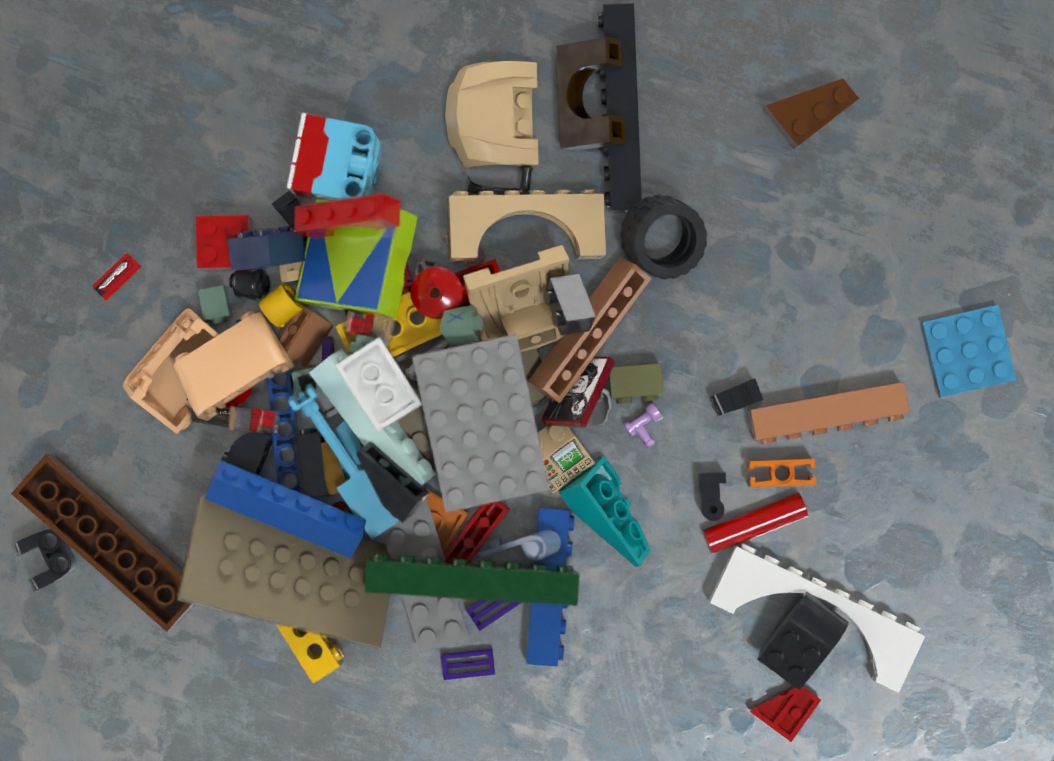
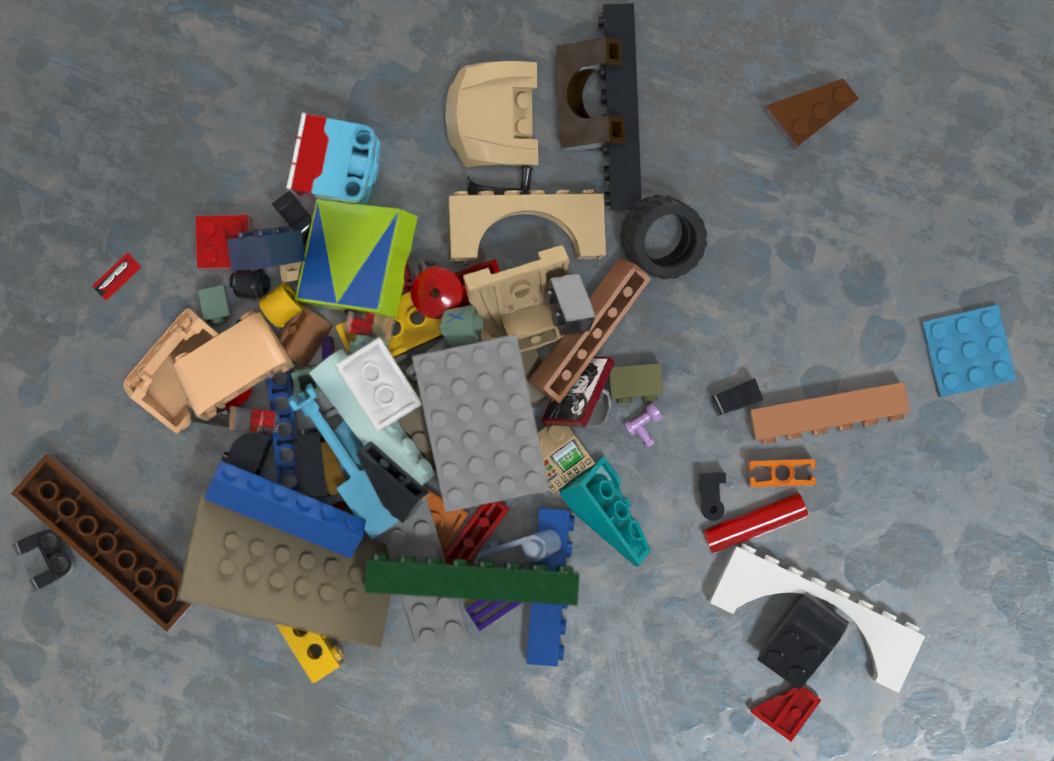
red arch [294,193,400,239] -> none
dark purple tile [441,648,495,680] -> none

